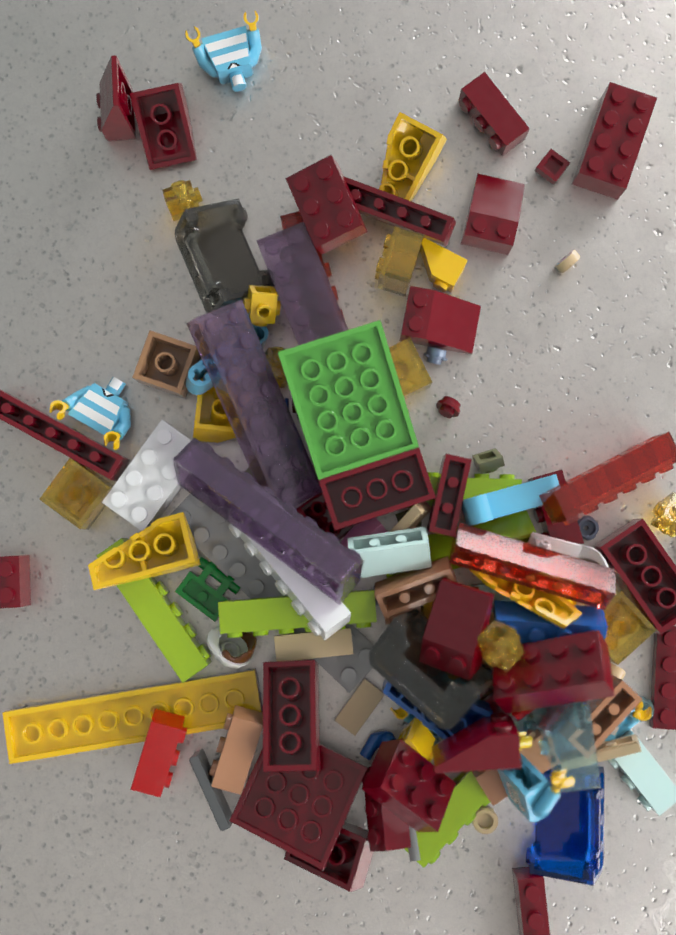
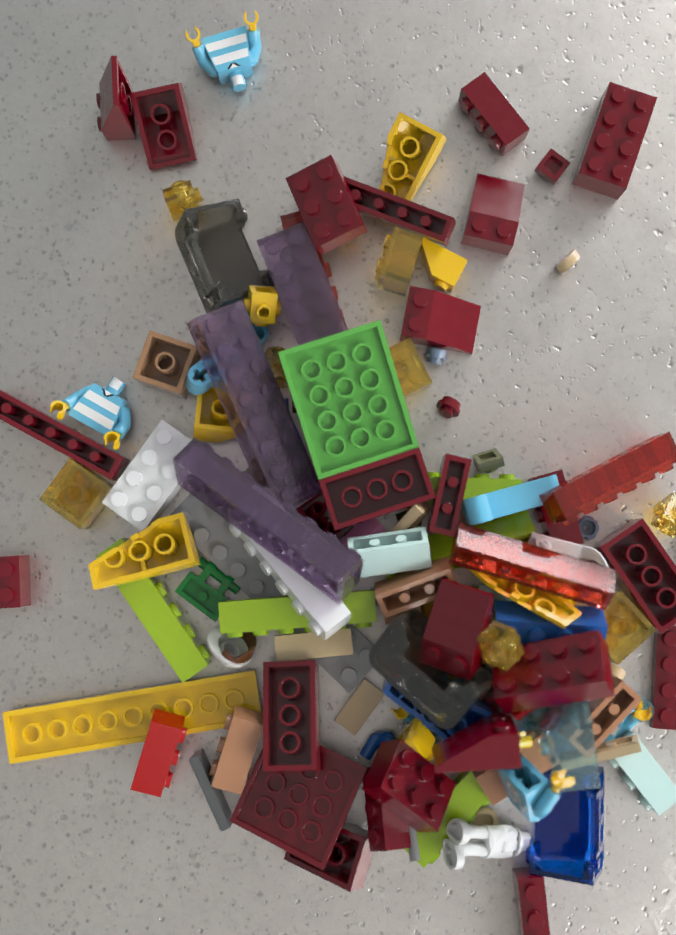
none -> white piece [443,818,531,870]

